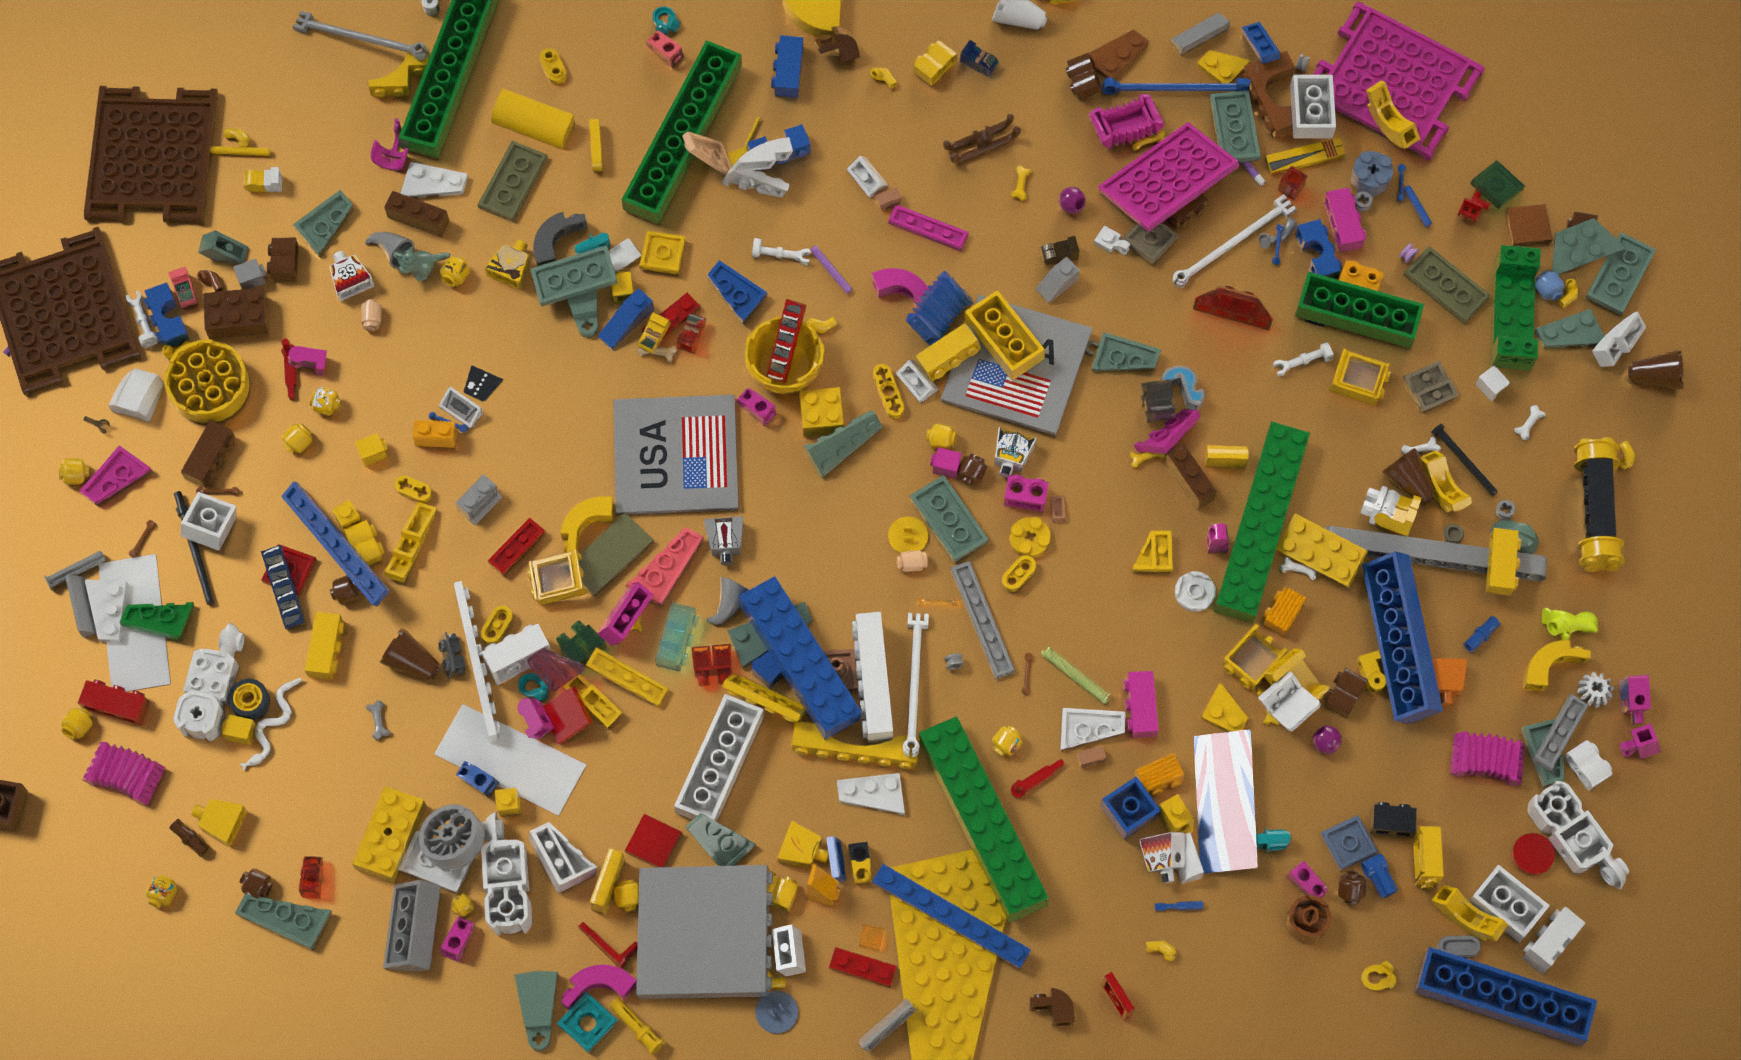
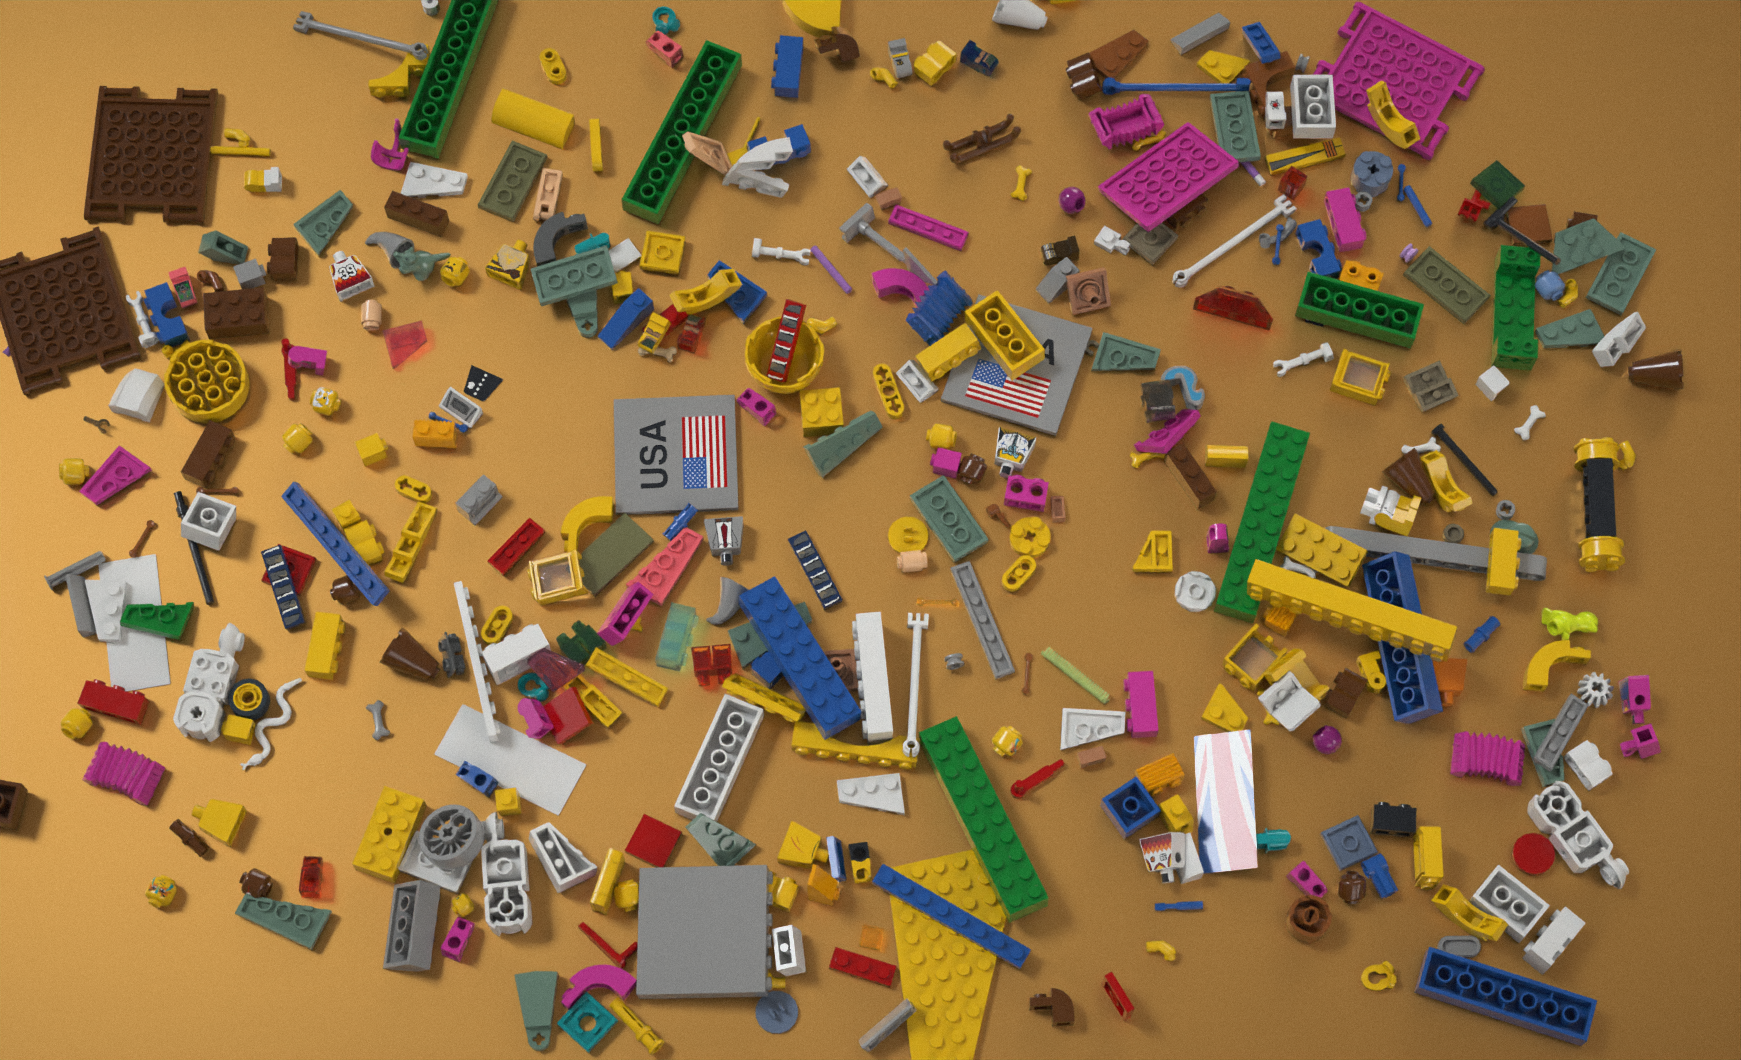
none -> clear pink wing [383,320,427,368]
none -> light nougat plate [533,168,563,221]
none -> blue pin [662,503,698,541]
none -> yellow arch [669,268,742,315]
none -> tile [788,530,842,610]
none -> light grey piece [839,203,938,285]
none -> light grey leg [888,38,913,78]
none -> dark orange hand [986,504,1011,528]
none -> nougat plate [1066,267,1111,315]
none -> yellow brick [1247,559,1457,662]
none -> white leg [1265,92,1286,129]
none -> black bar [1483,196,1561,265]

